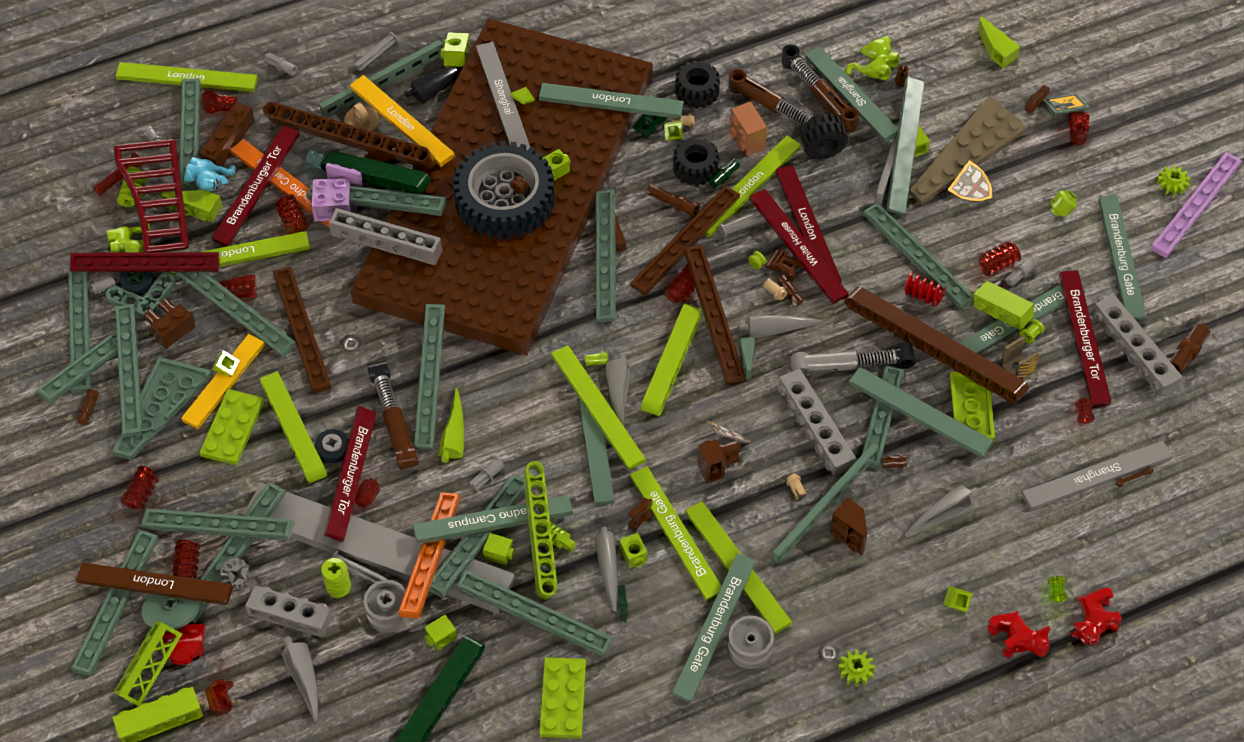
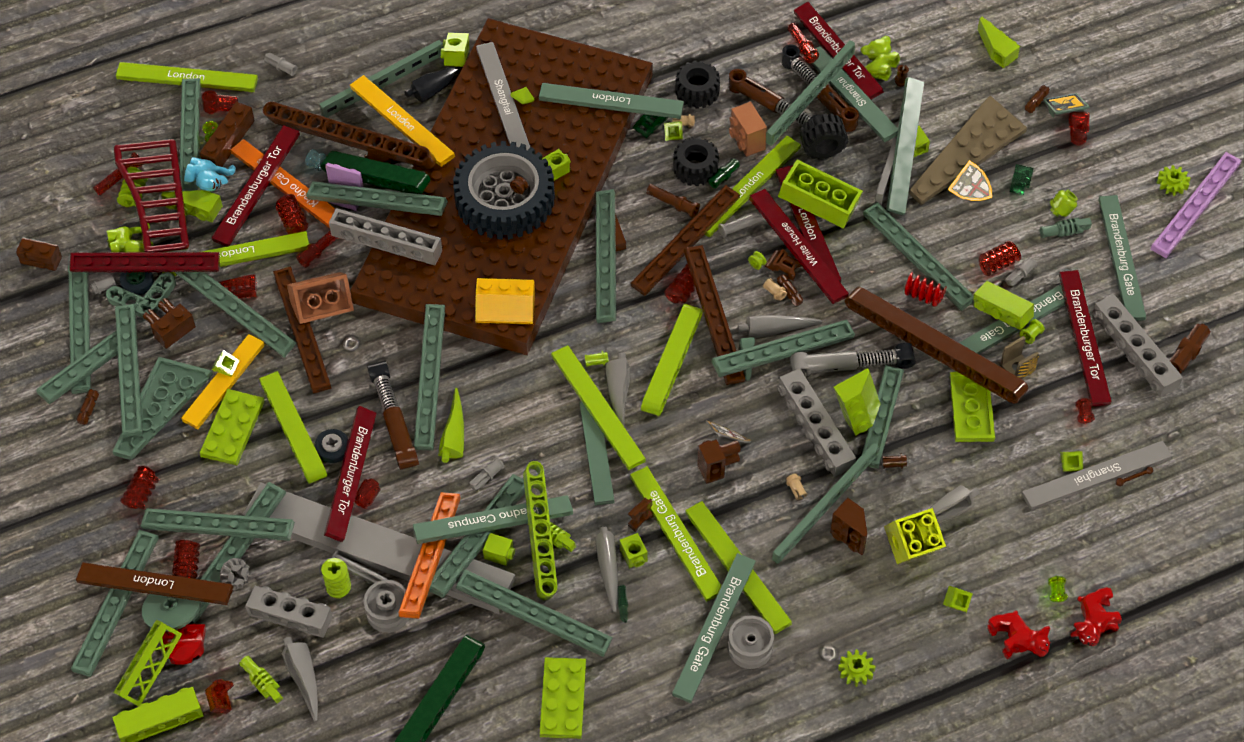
light grey pin [144,127,163,149] -> none
lavender bracket [312,178,351,222] -> none
tan tile [344,102,380,132] -> none
light grey axle [354,32,399,72] -> none
lime brick [424,615,458,651] -> none
sand green tile [849,367,993,458] -> none
none -> reddish brown brick [16,238,62,271]
none -> clear neon green bush [202,121,218,142]
none -> lime hinge [239,656,284,704]
none -> nougat slope [287,272,354,324]
none -> clear red pin [296,231,338,268]
none -> yellow slope [475,278,535,324]
none -> sand green tile [711,320,855,377]
none -> sand green tile [766,40,855,146]
none -> lime brick [778,159,863,229]
none -> clear red pin [788,23,819,63]
none -> dark red tile [794,2,884,100]
none -> lime slope [833,368,880,436]
none -> neon yellow brick [884,508,946,564]
none -> clear green brick [1009,164,1034,195]
none -> sand green hinge [1039,217,1092,238]
none -> lime slope [1060,451,1083,472]

